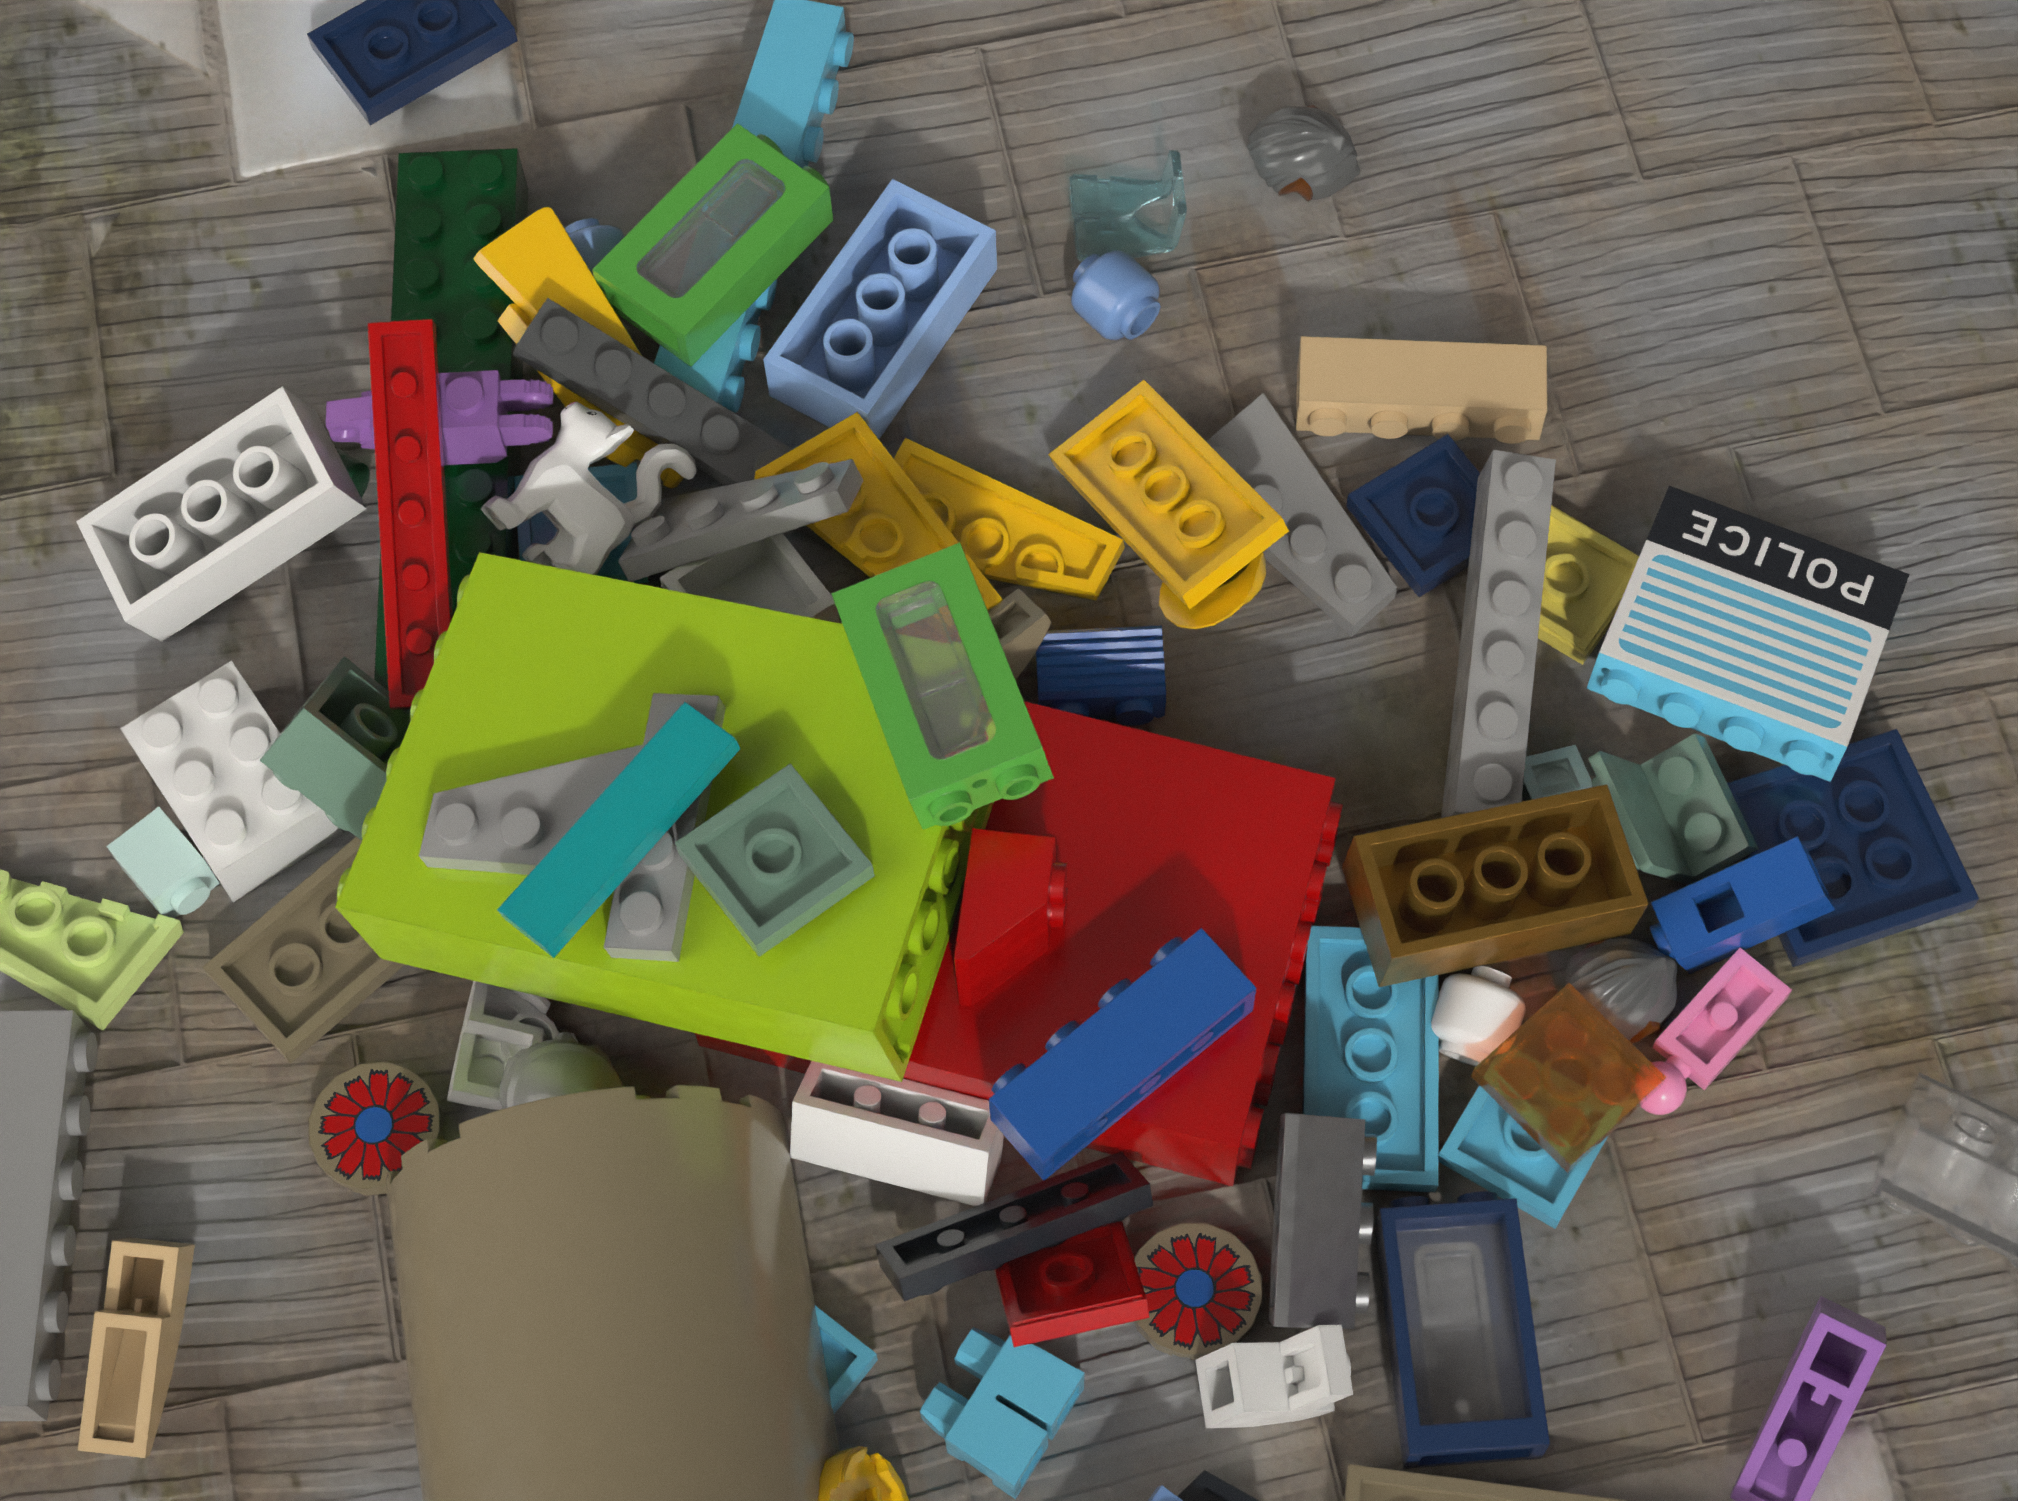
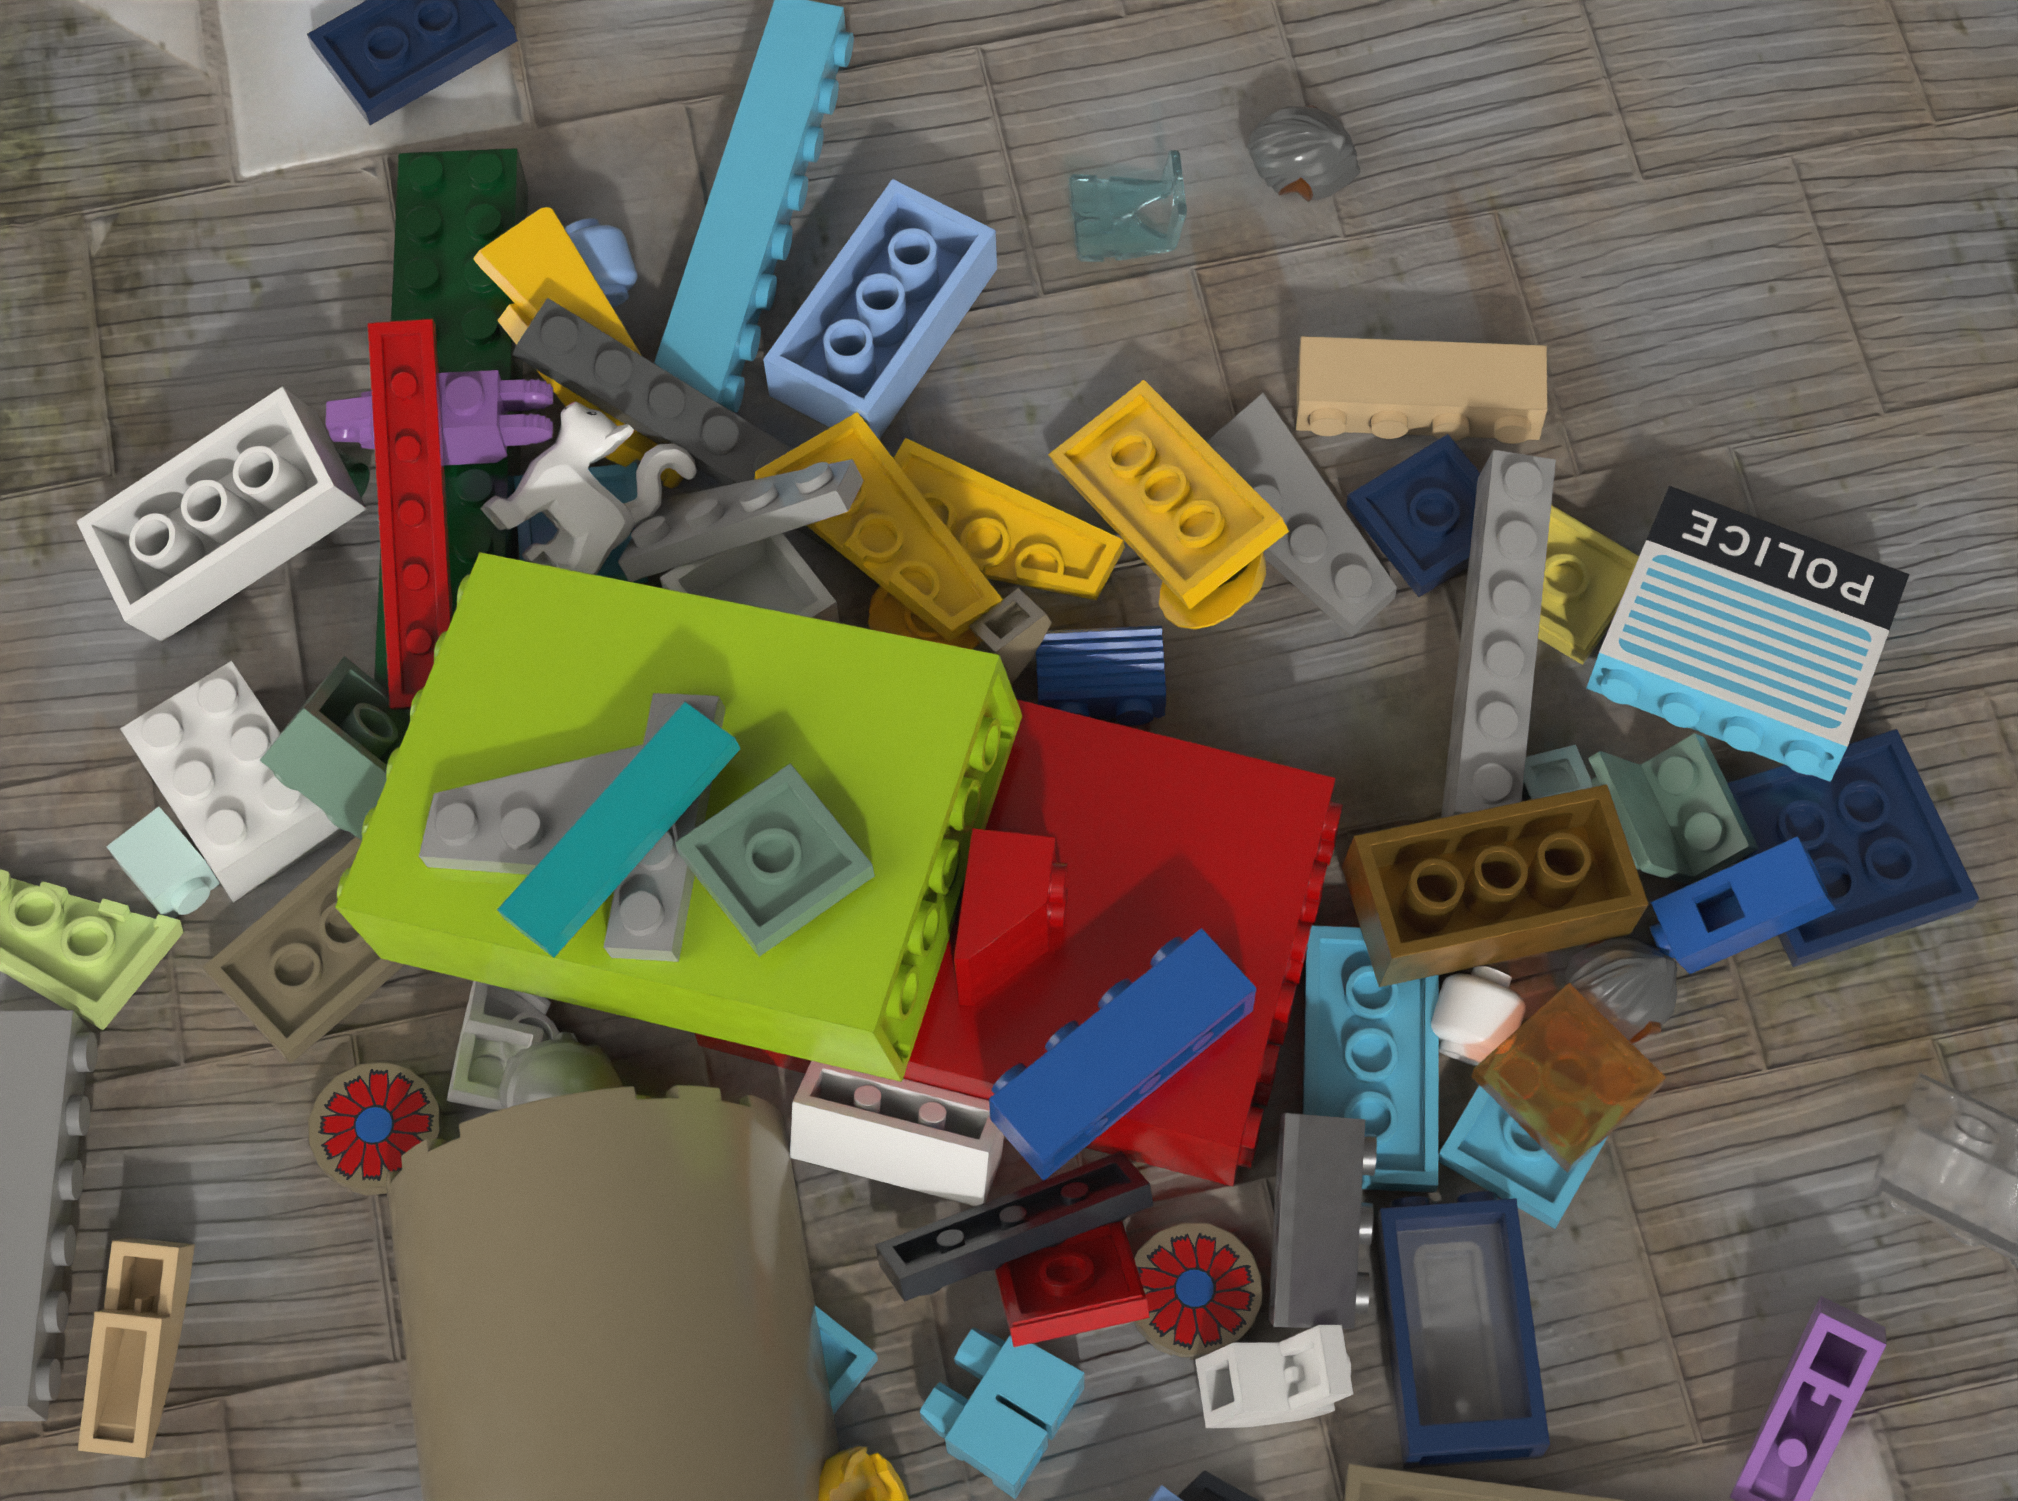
bright green piece [592,123,833,367] -> none
bright green piece [831,543,1054,830] -> none
medium blue head [1071,250,1161,340] -> none
bright pink plate [1632,948,1792,1115] -> none

